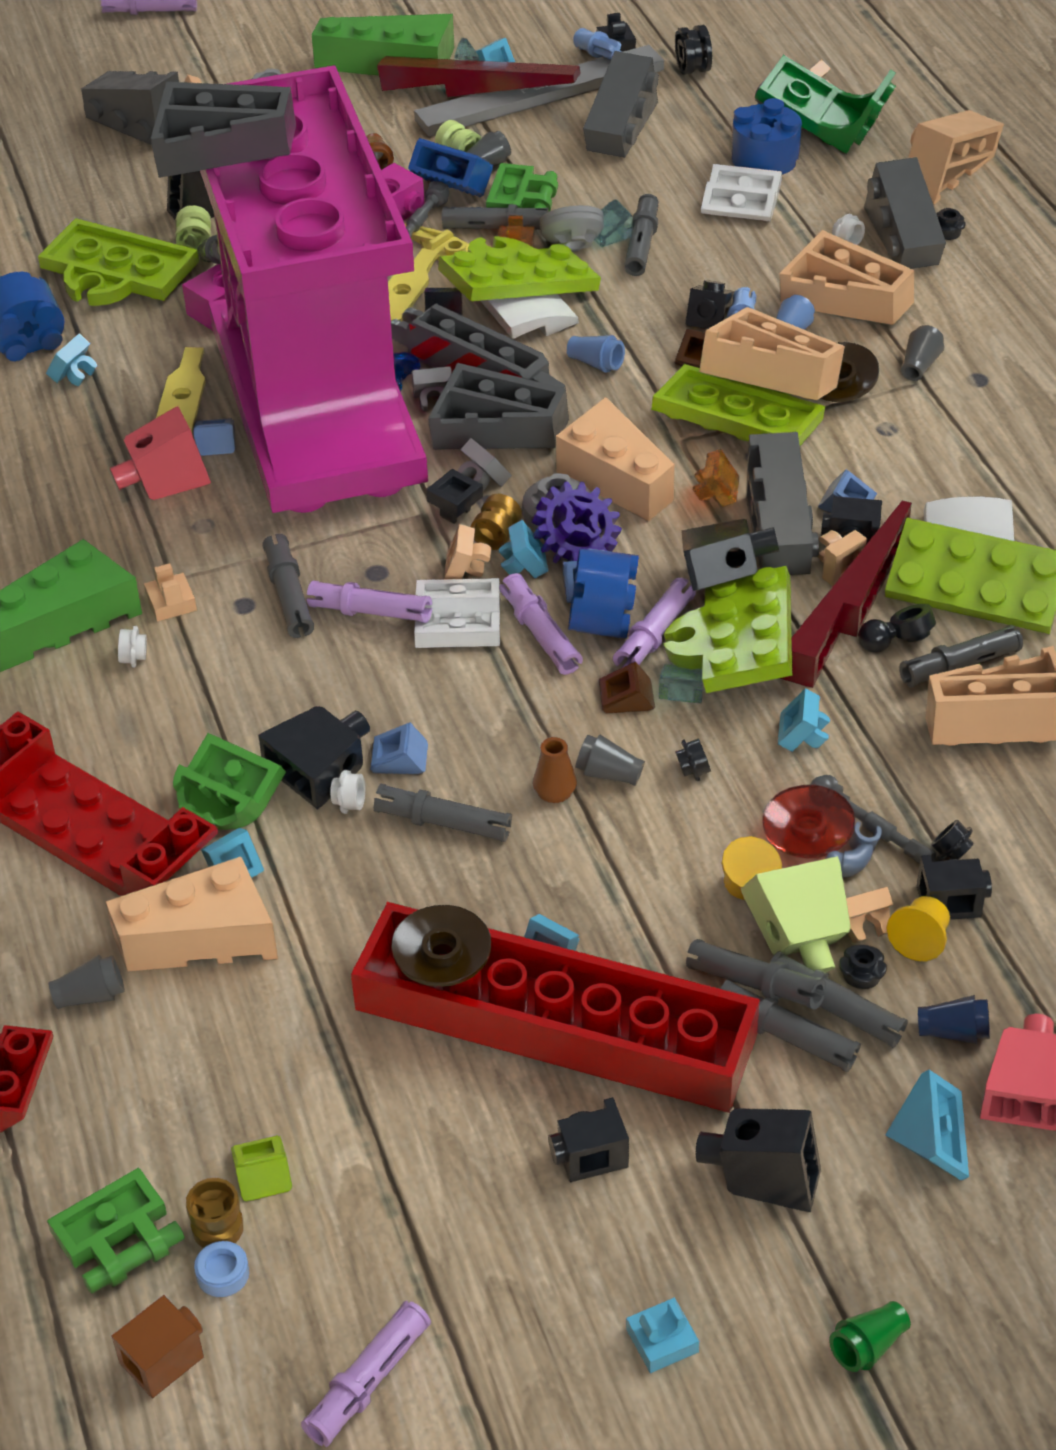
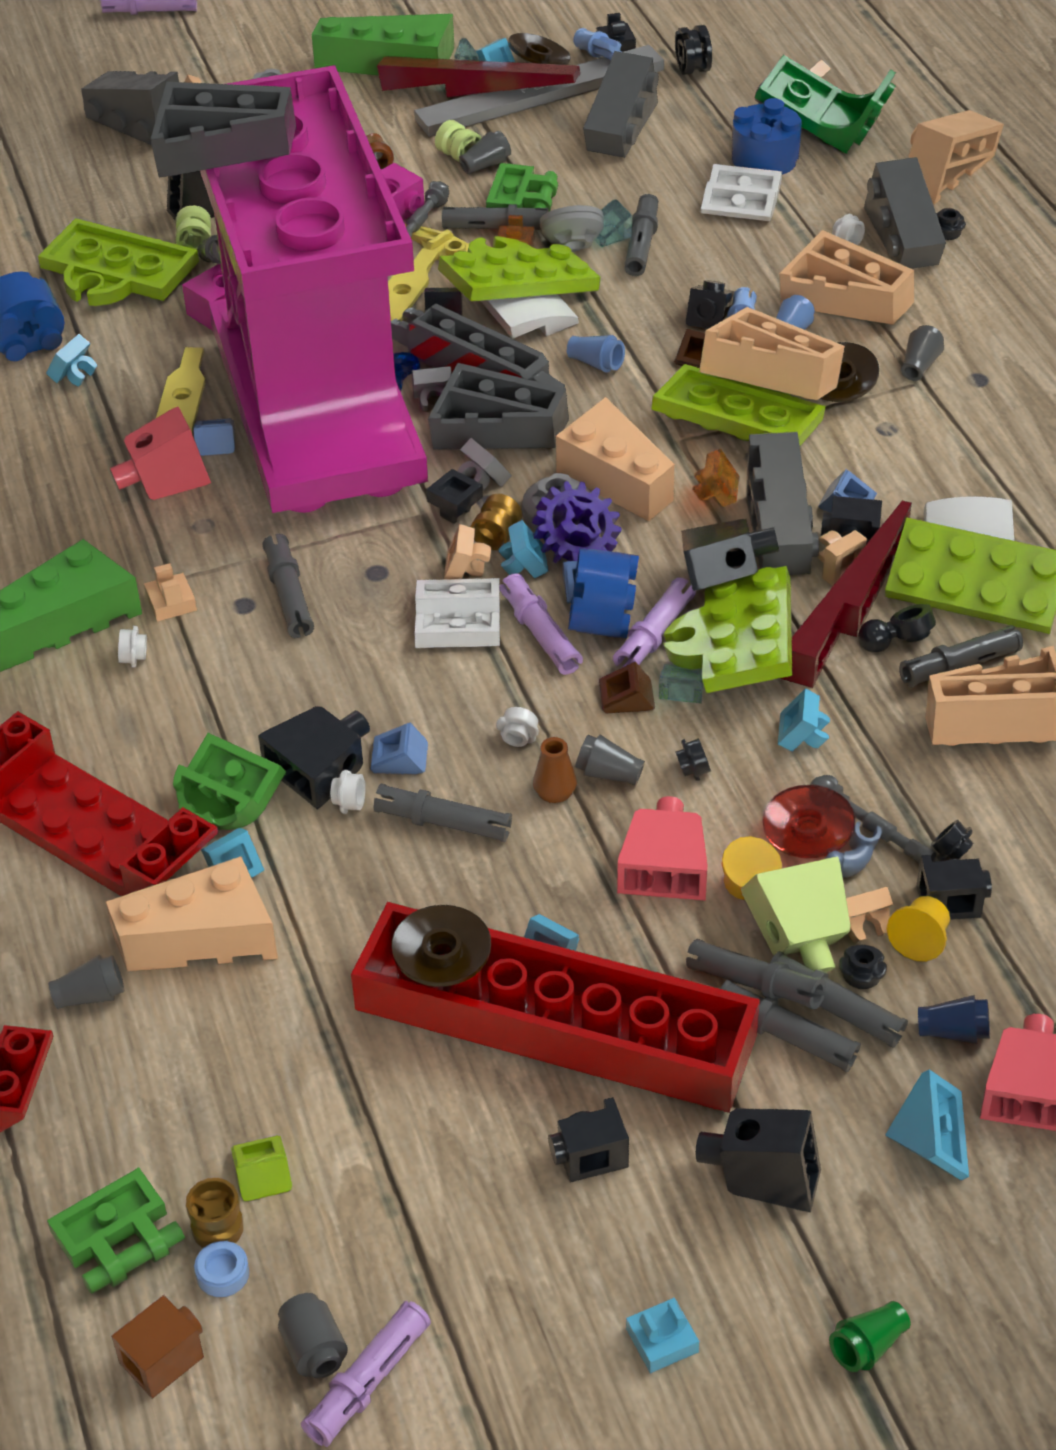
lavender pin [307,581,432,623] -> none
blue brick [408,138,493,198] -> none
none -> dark grey brick [278,1293,348,1378]
none -> white plate [496,707,539,747]
none -> dark brown dish [508,33,571,65]
none -> coral torso [617,796,708,901]

